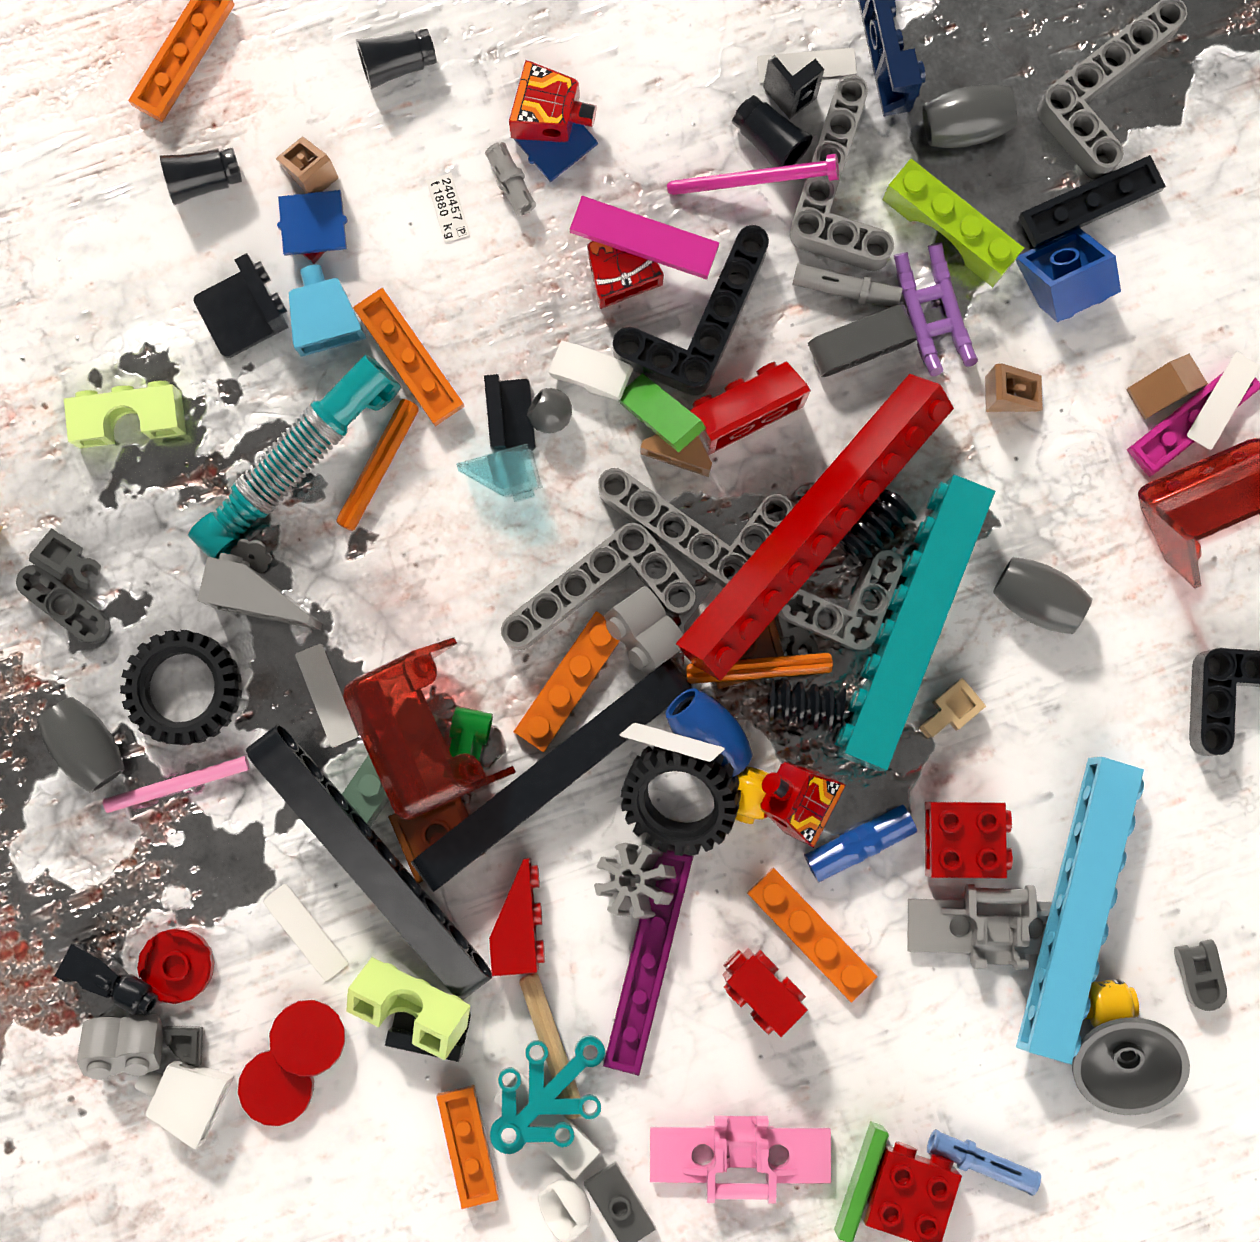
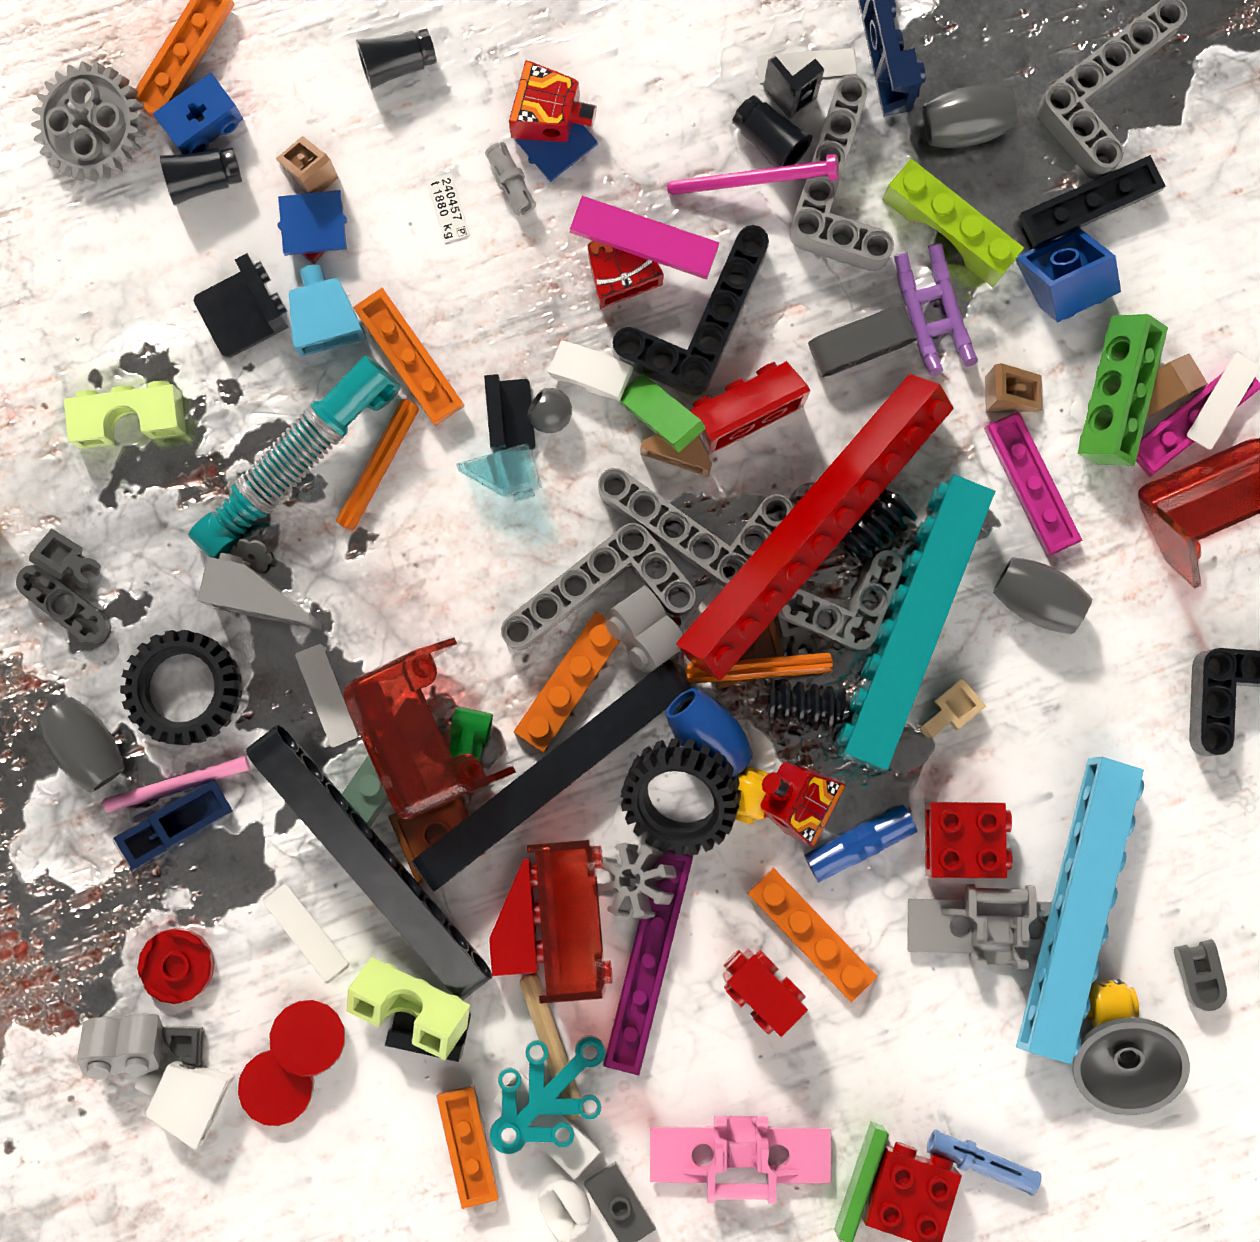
black piece [55,943,158,1015] -> none
white sticker [620,723,725,762] -> none
light grey pin [792,263,903,308] -> none
none -> light grey gear [31,61,147,182]
none -> dark blue slope [113,780,233,874]
none -> blue brick [152,72,243,154]
none -> clear red windscreen [527,838,613,1004]
none -> dark pink tile [984,411,1083,557]
none -> bright green brick [1077,314,1168,466]

